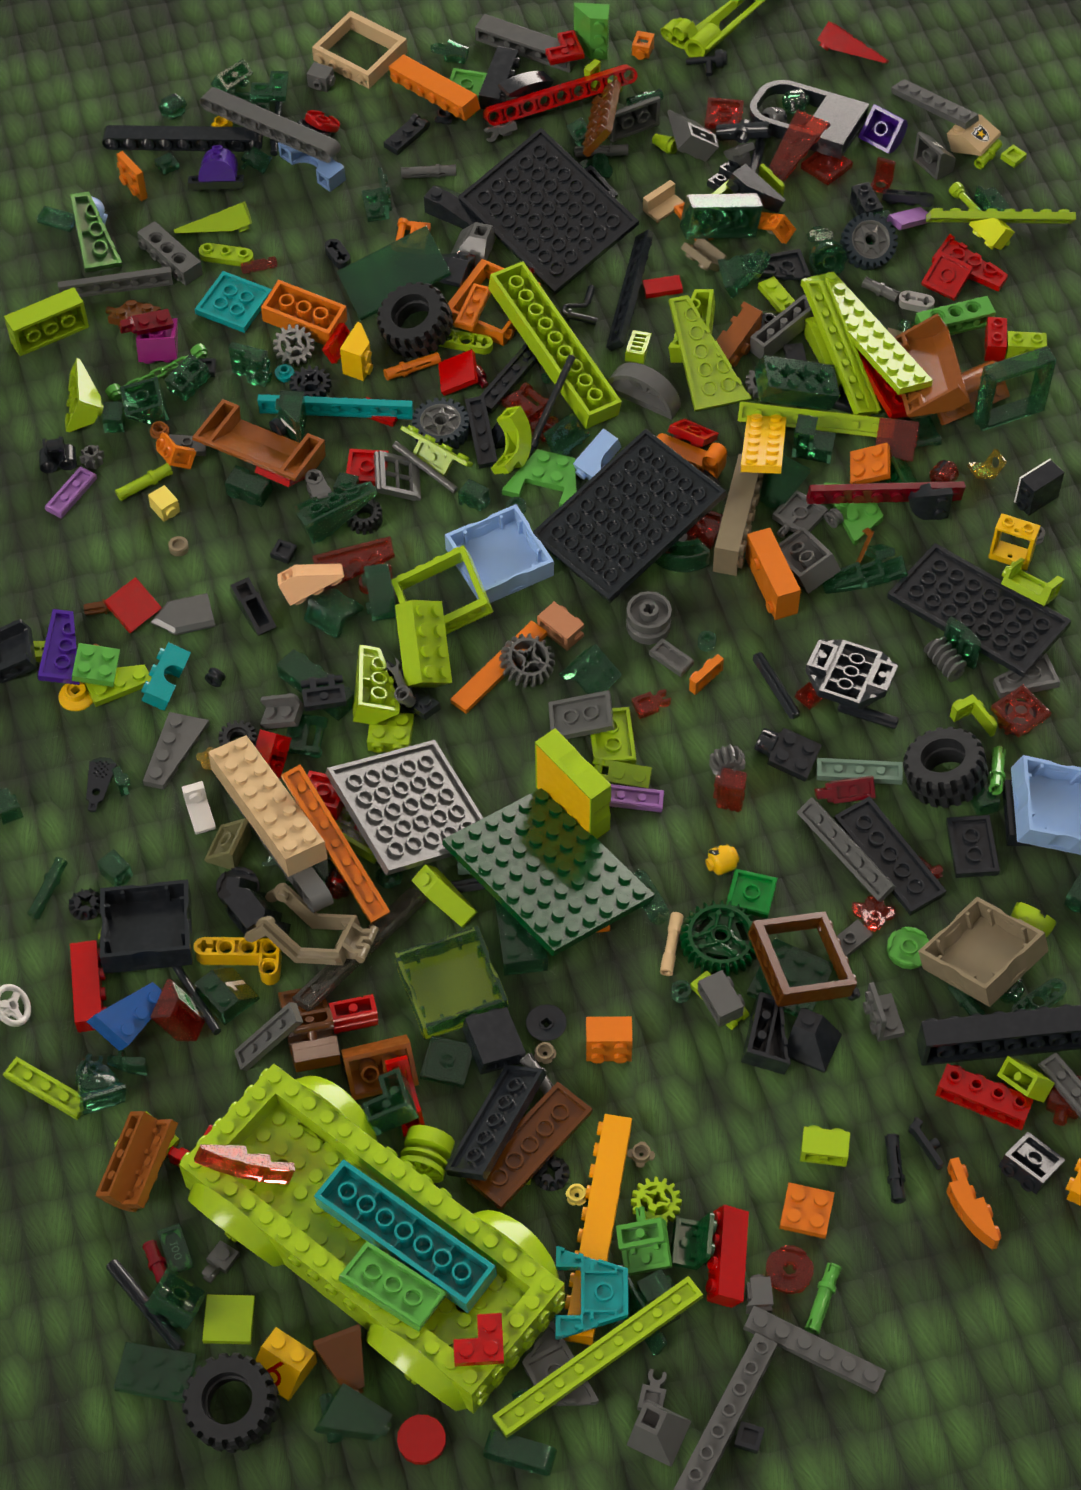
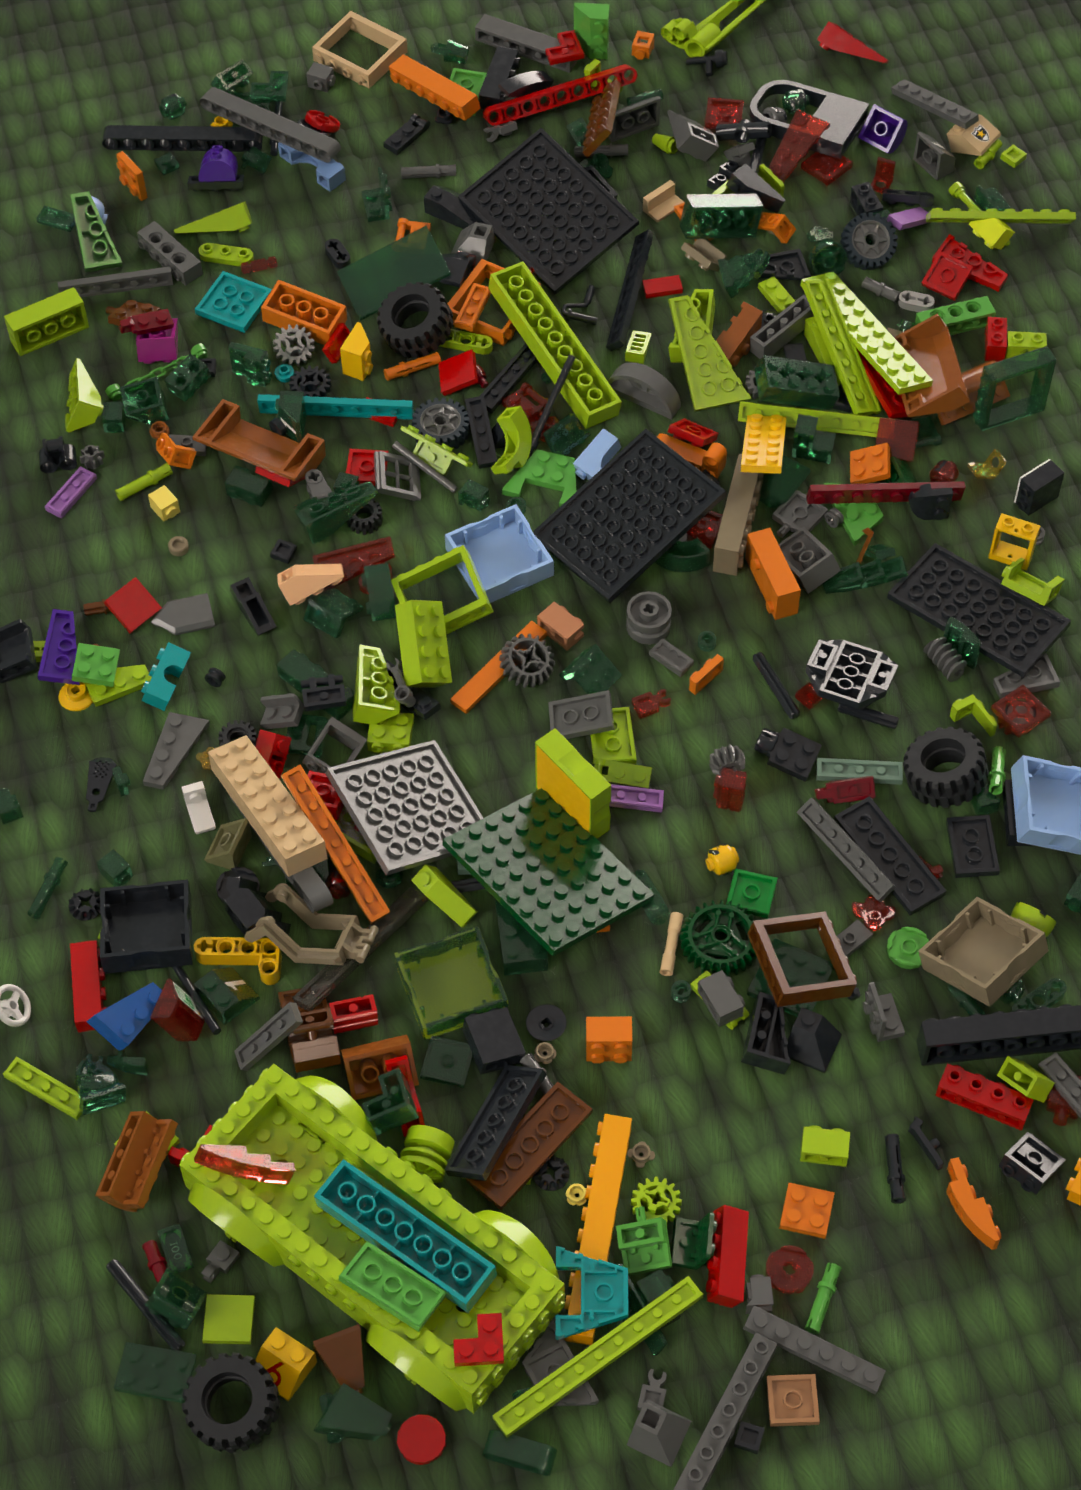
none -> dark grey window [302,717,367,774]
none -> medium nougat plate [766,1374,820,1427]

